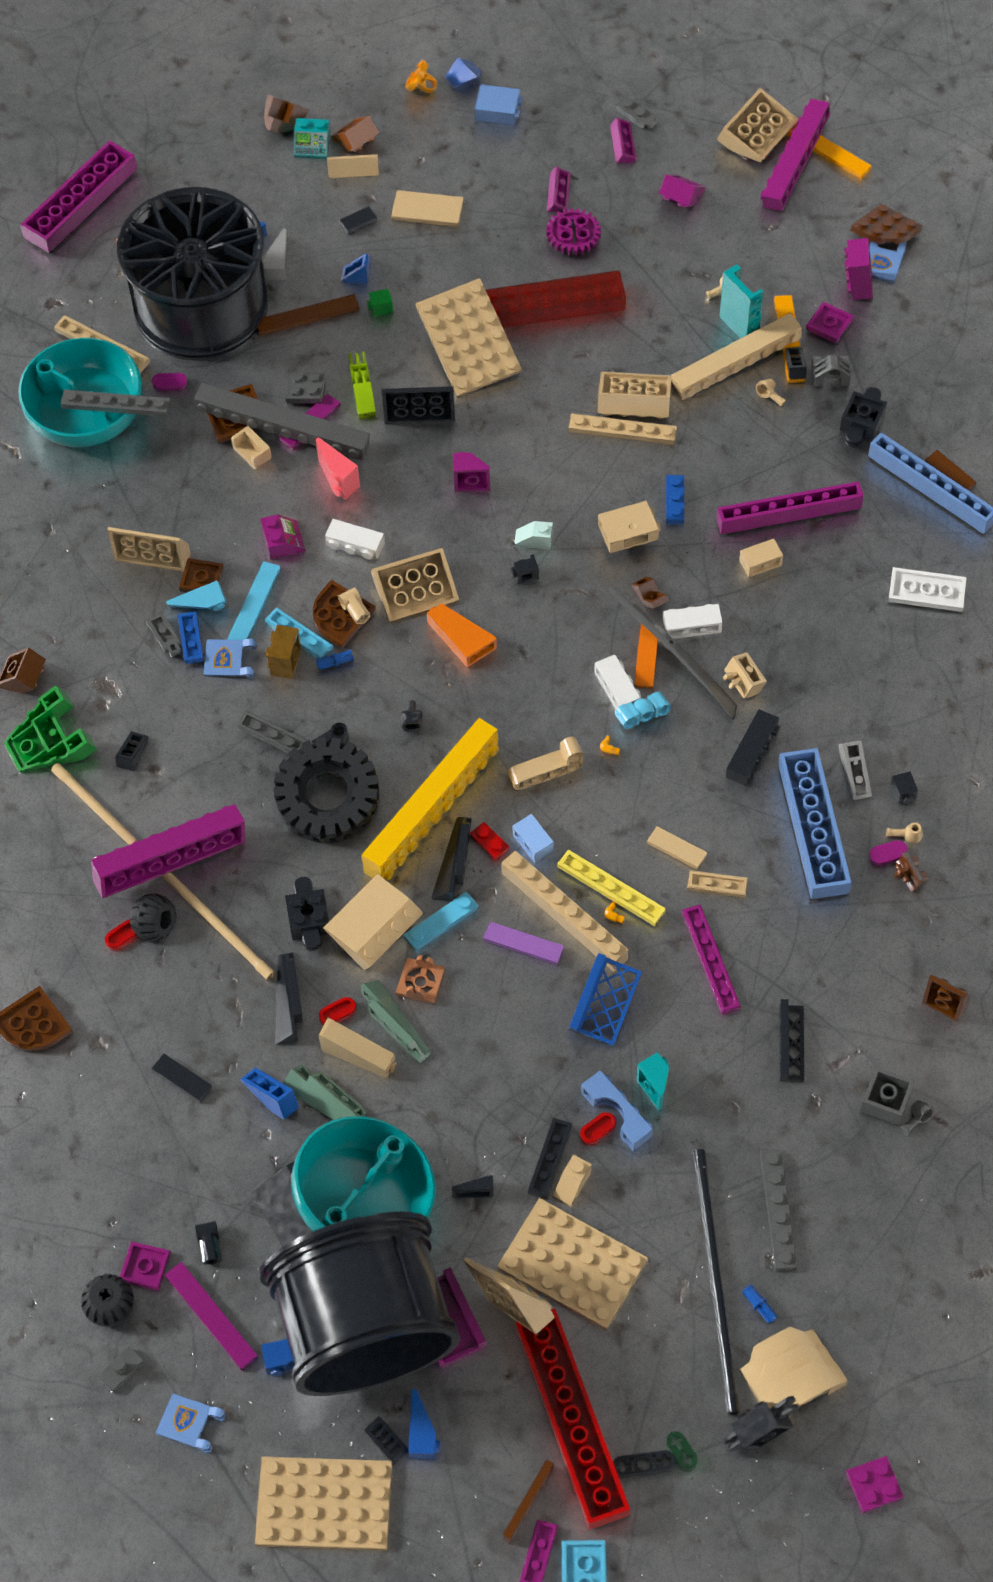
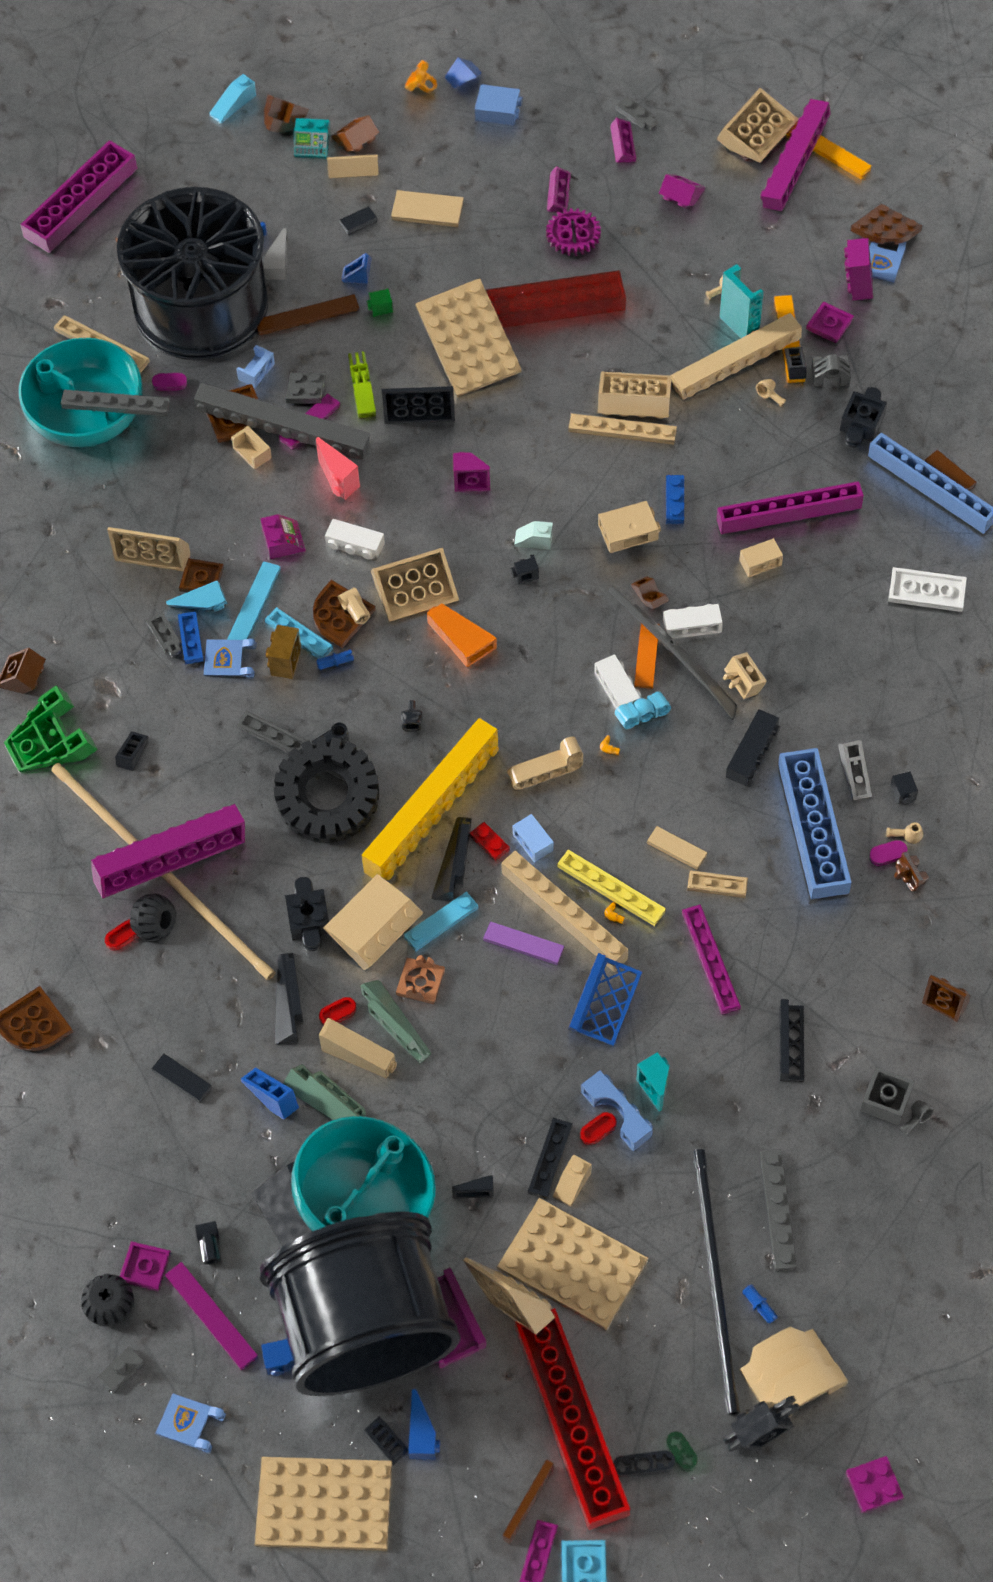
none -> medium azure slope [209,74,256,123]
none -> light blue panel [237,345,275,388]

